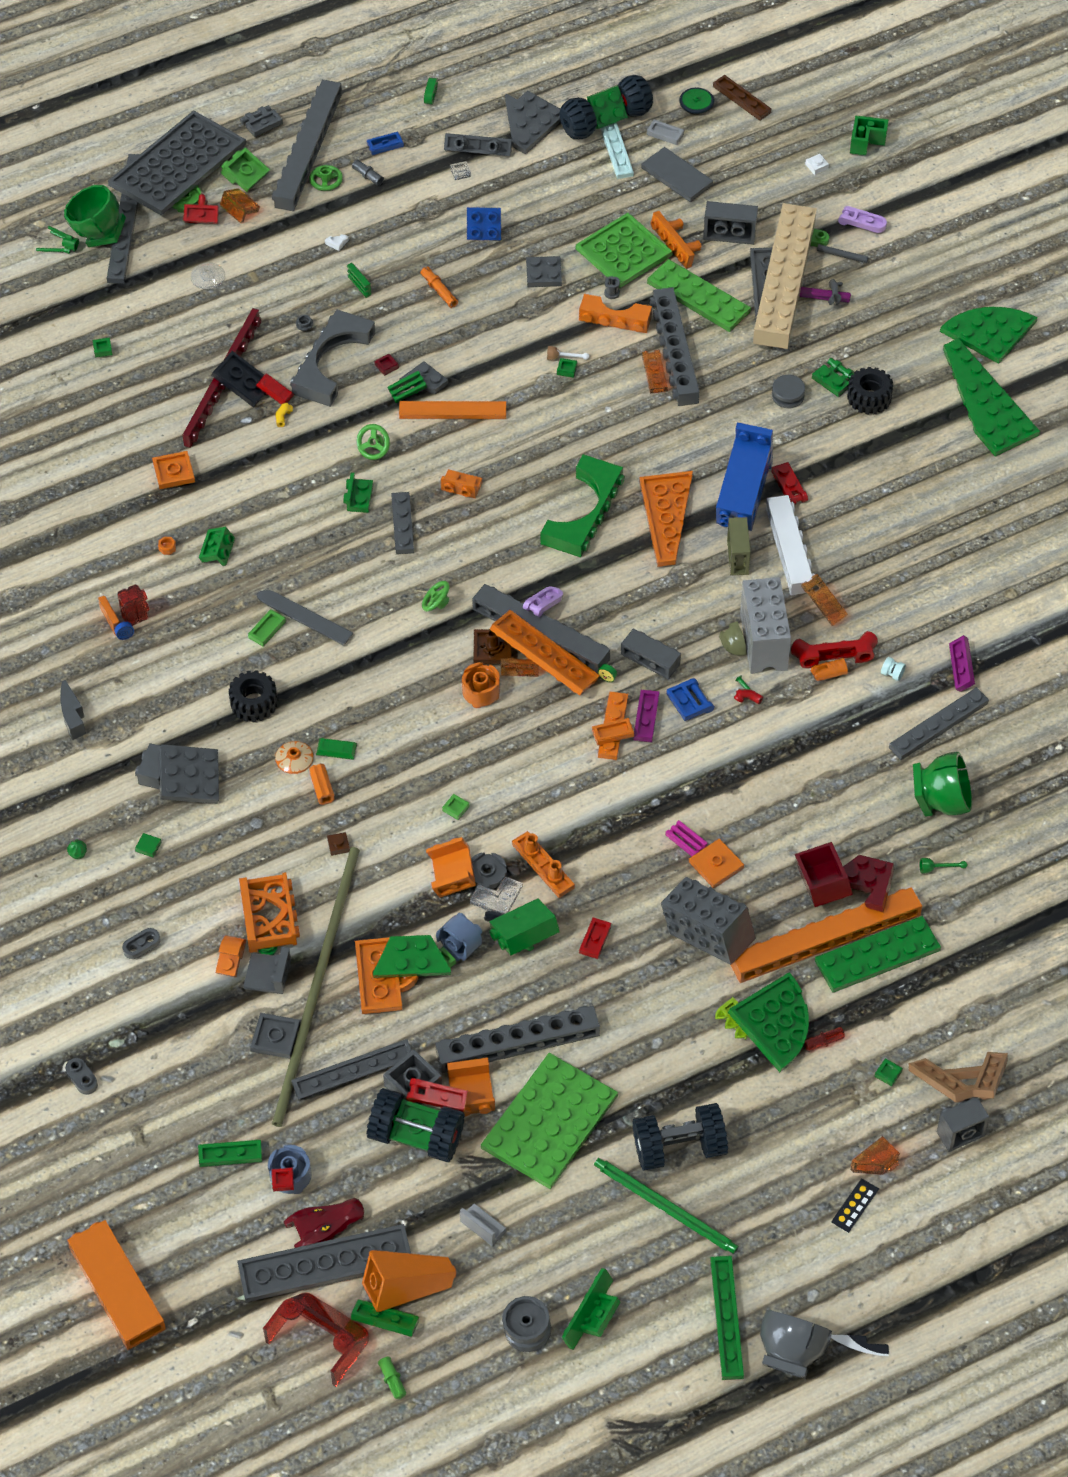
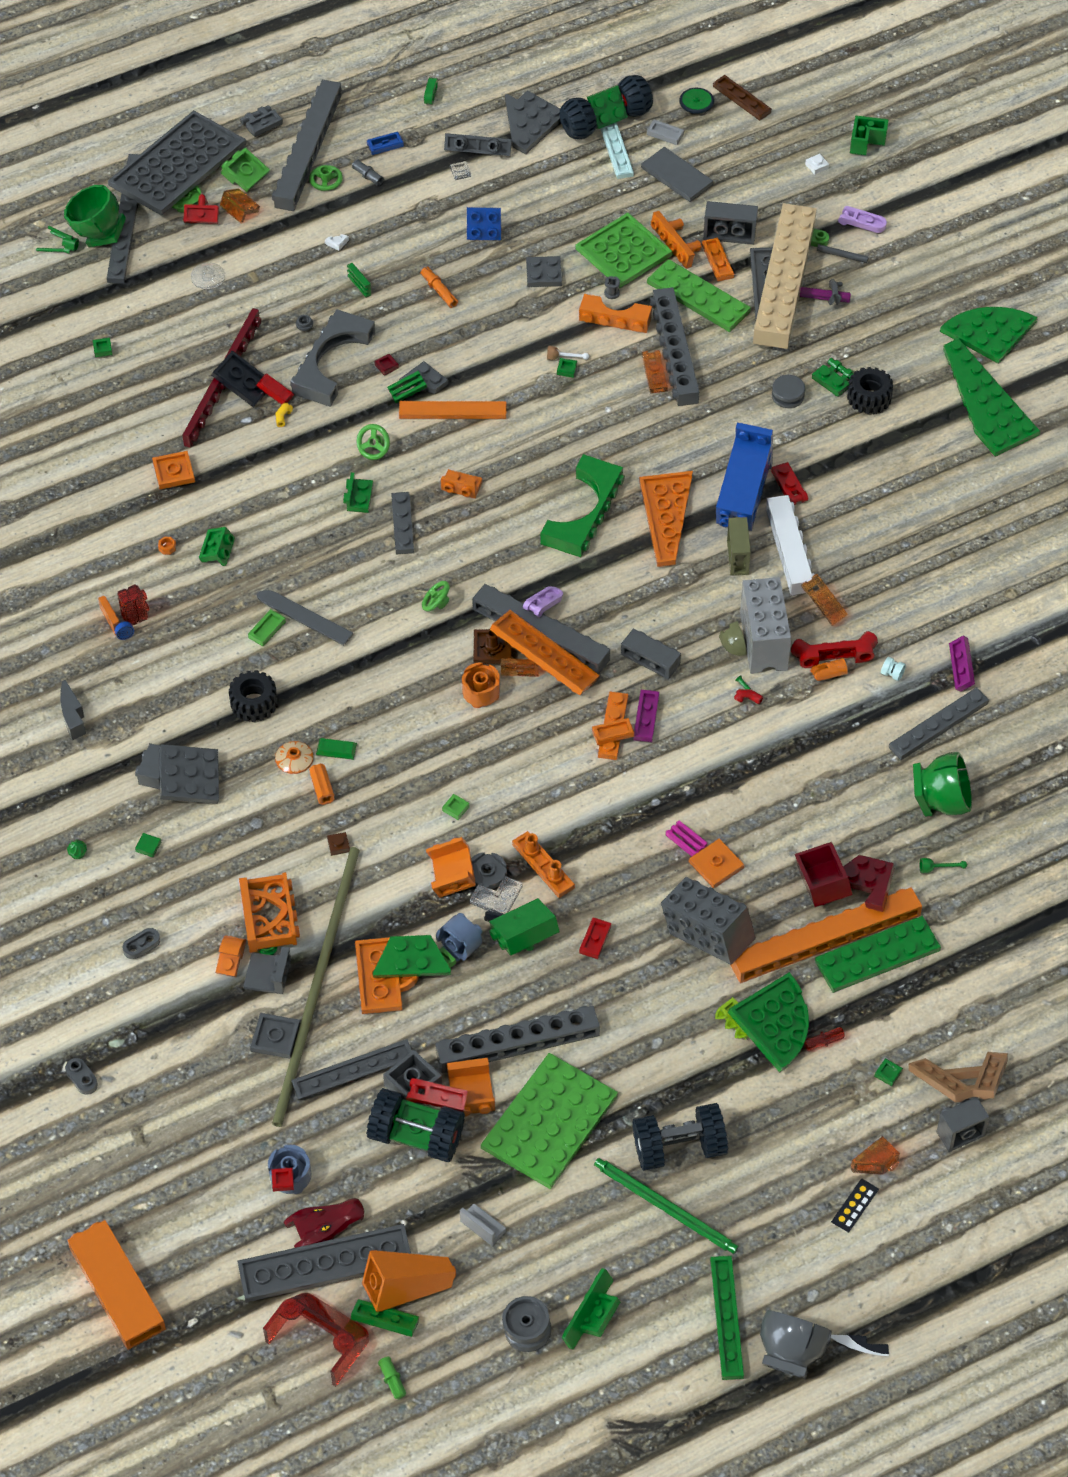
green plate [198,1140,262,1167] -> none
tile [598,664,618,682] -> none
blue plate [666,678,715,721] -> none
none -> orange tile [702,238,734,282]

